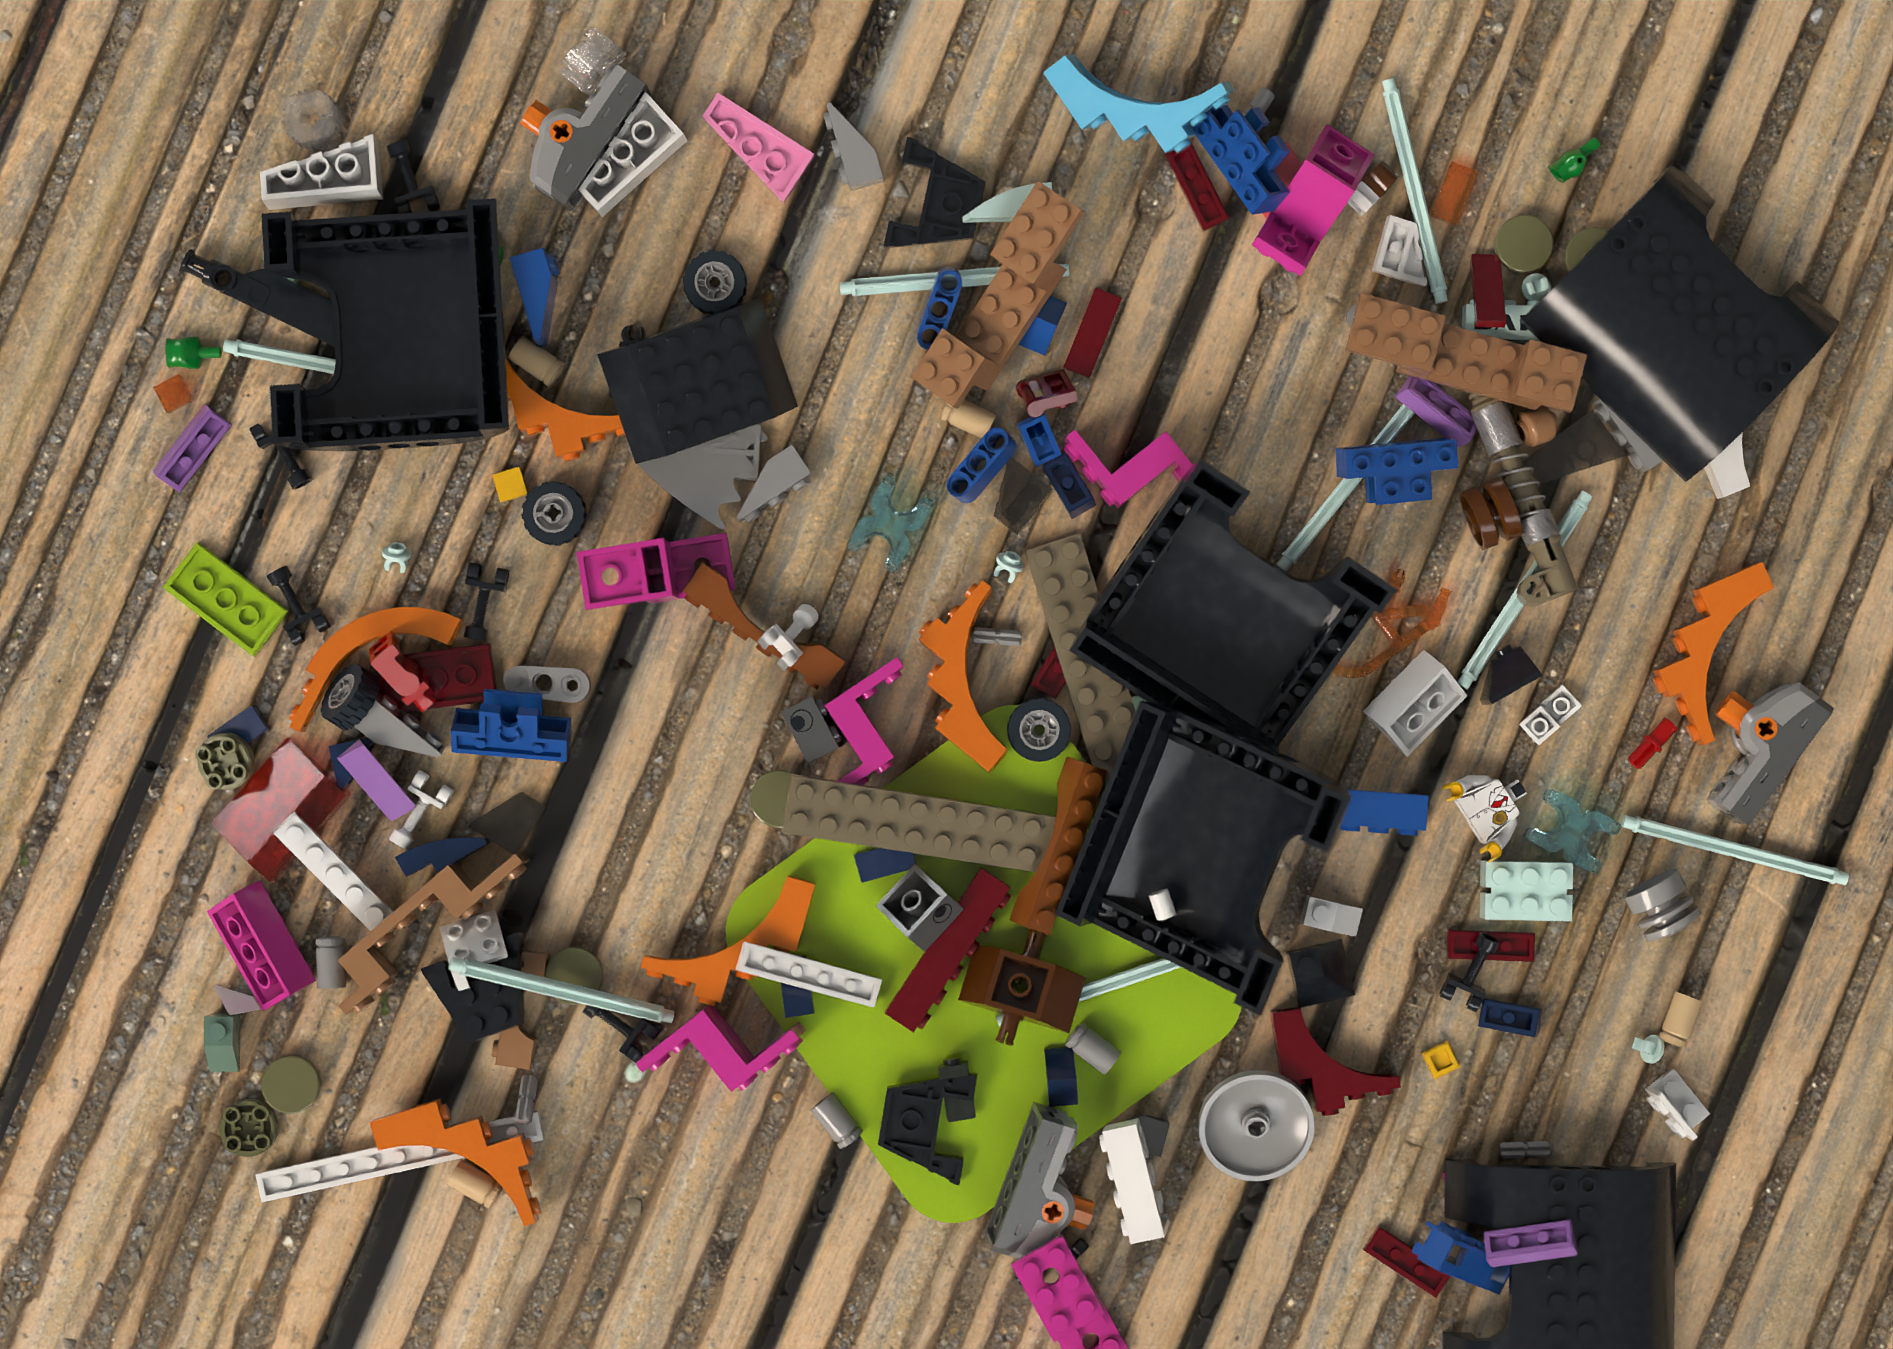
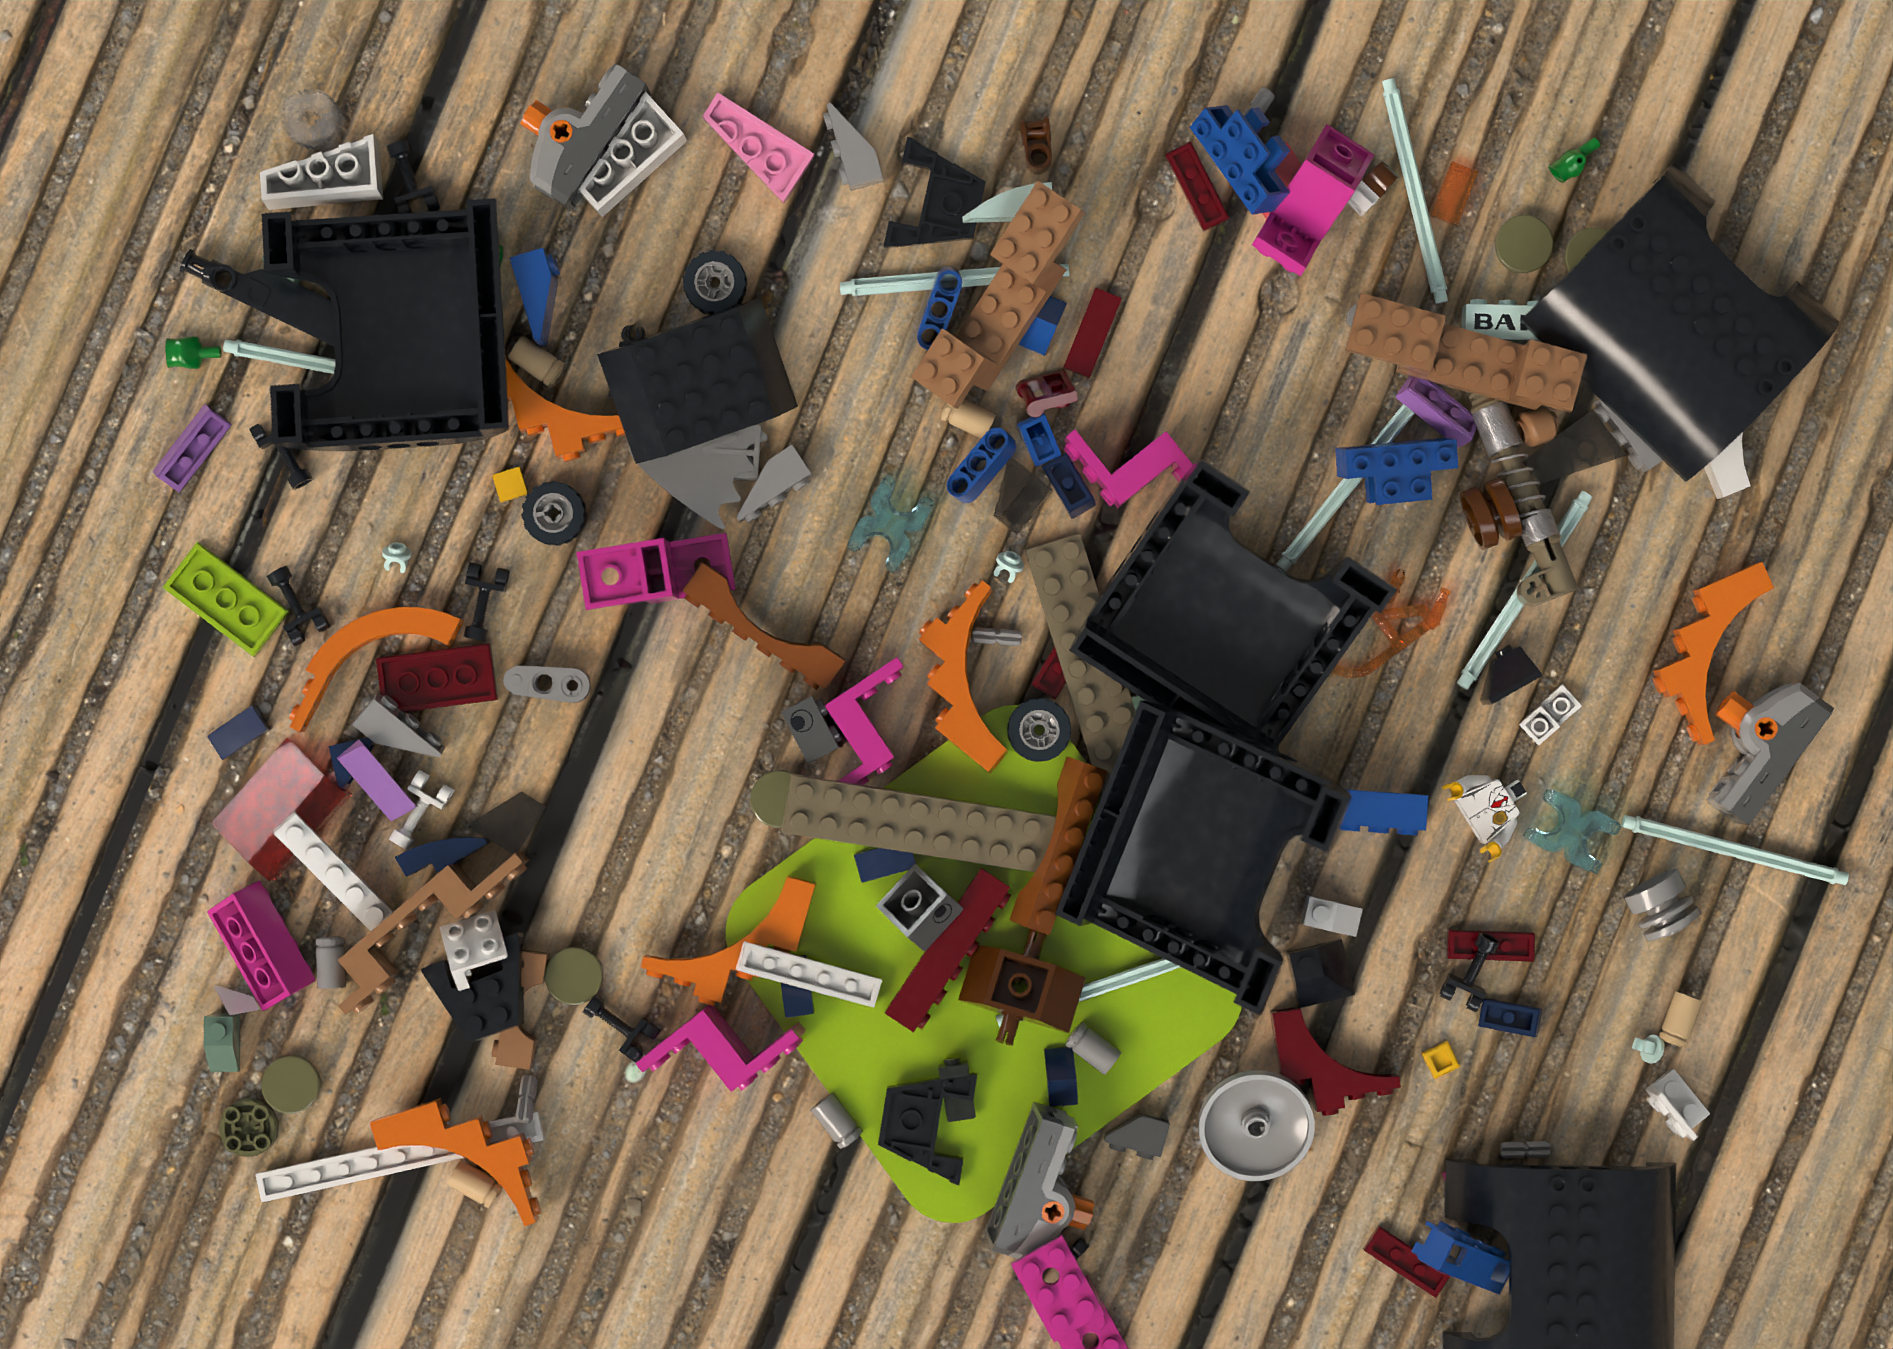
clear orange plate [153,374,194,413] -> none
olive tile [195,732,255,790] -> none
black wheel [321,664,380,730] -> none
hips [369,631,436,712] -> none
light aqua piece [449,957,674,1023] -> none
blue piece [451,689,572,762] -> none
clear brick [560,27,626,96] -> none
white bar [757,604,818,671] -> none
medium azure arch [1043,54,1235,153] -> none
white wedge [1099,1118,1170,1244] -> none
white hinge [1149,889,1176,921] -> none
white slope [1363,650,1467,757] -> none
white wing [1372,215,1427,287] -> none
dark red tile [1470,254,1506,328] -> none
light aqua piece [1480,860,1573,921] -> none
medium lavender slope [1484,1219,1577,1267] -> none
light aqua plate [1521,273,1551,301] -> none
red axle [1627,718,1678,769] -> none
none -> reddish brown piece [1020,116,1052,175]

